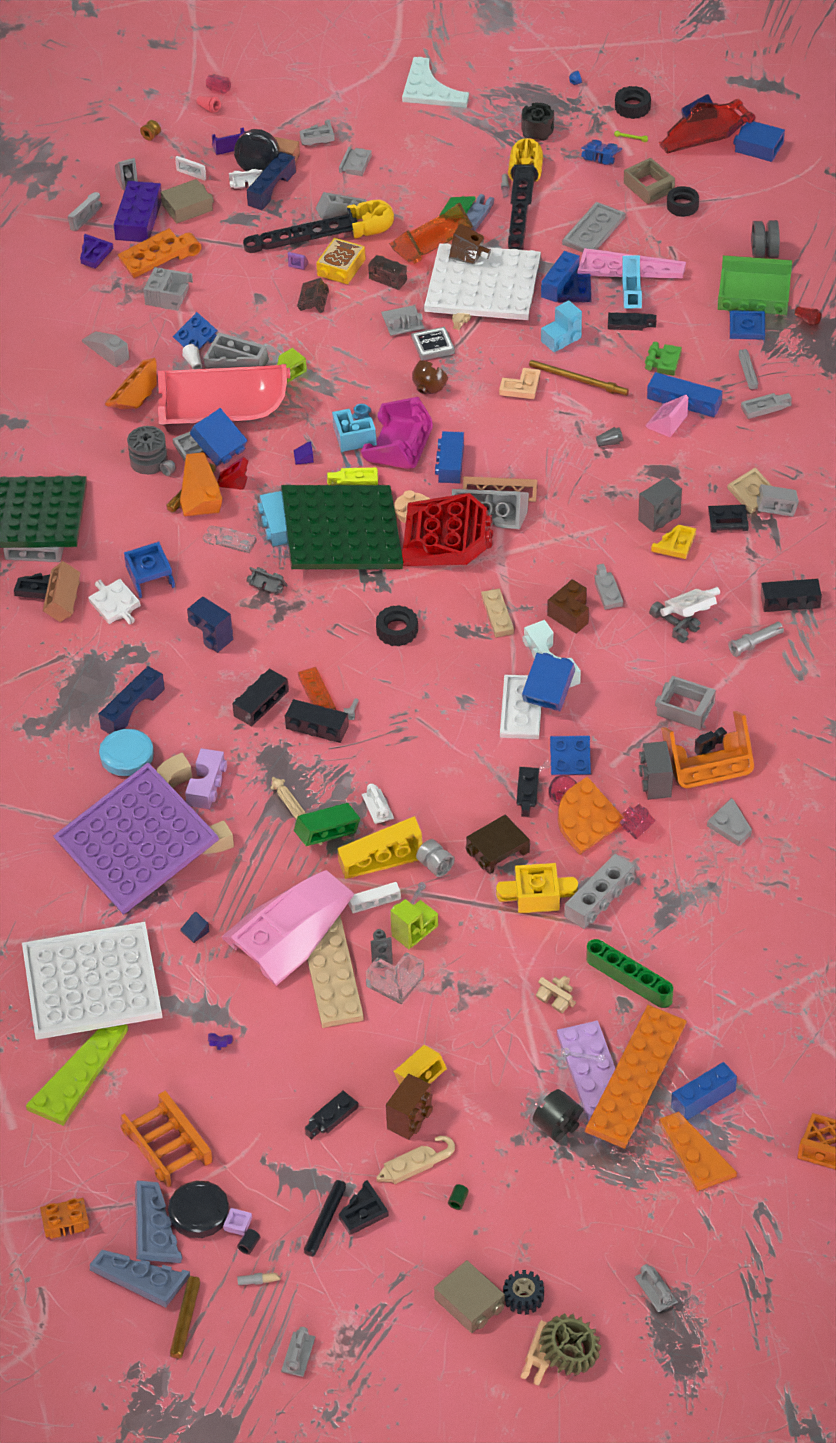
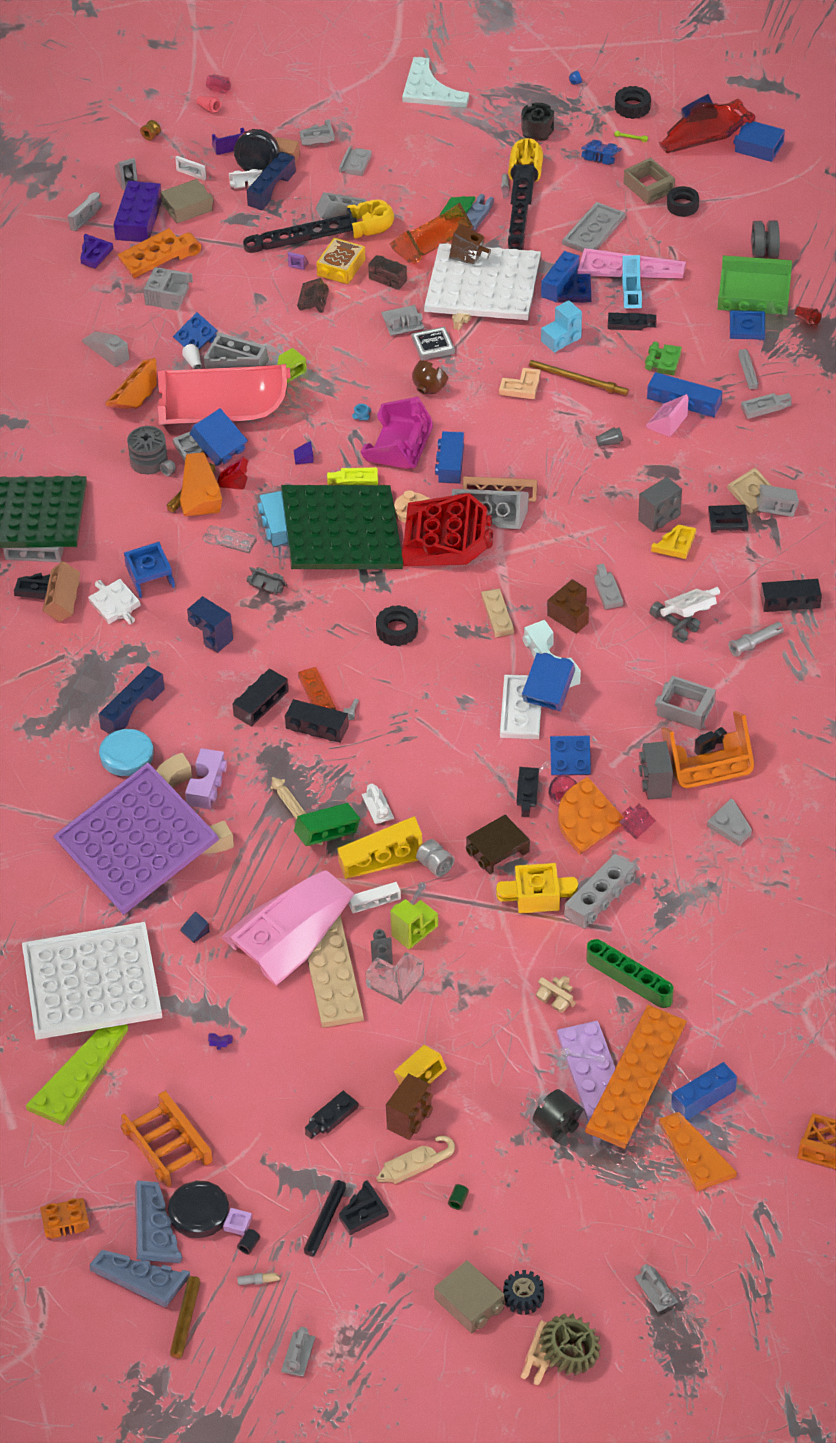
medium azure brick [332,409,377,452] -> none

